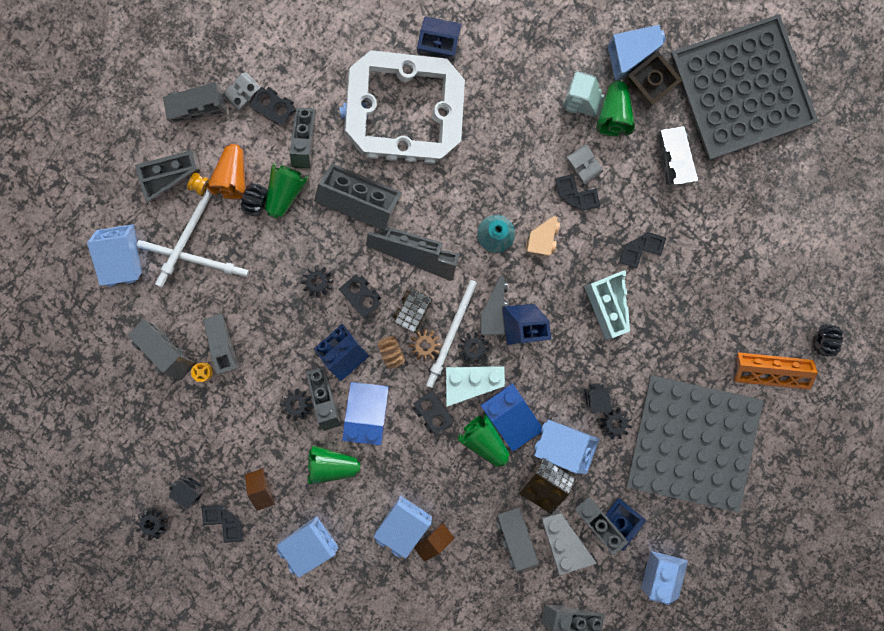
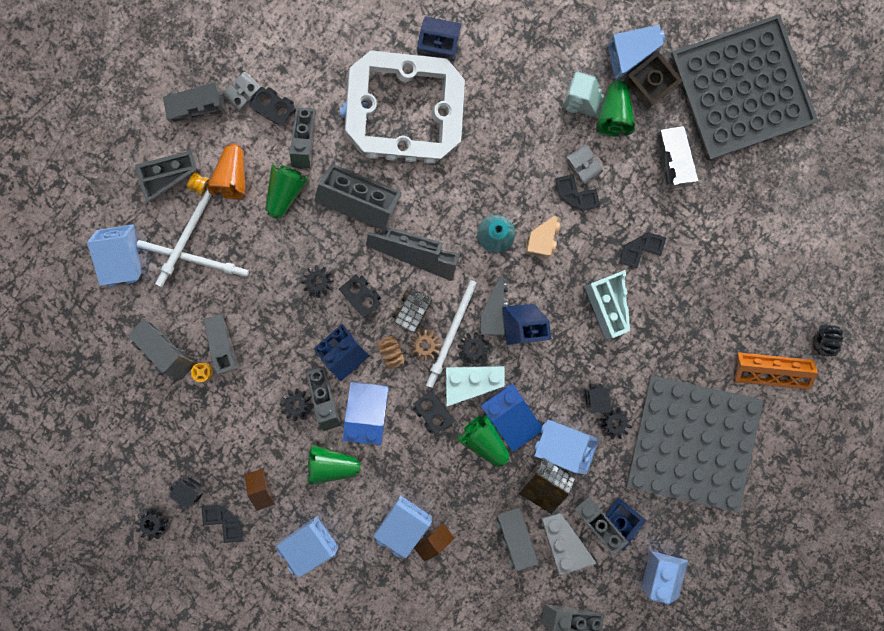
black gear [241,183,268,217] -> none

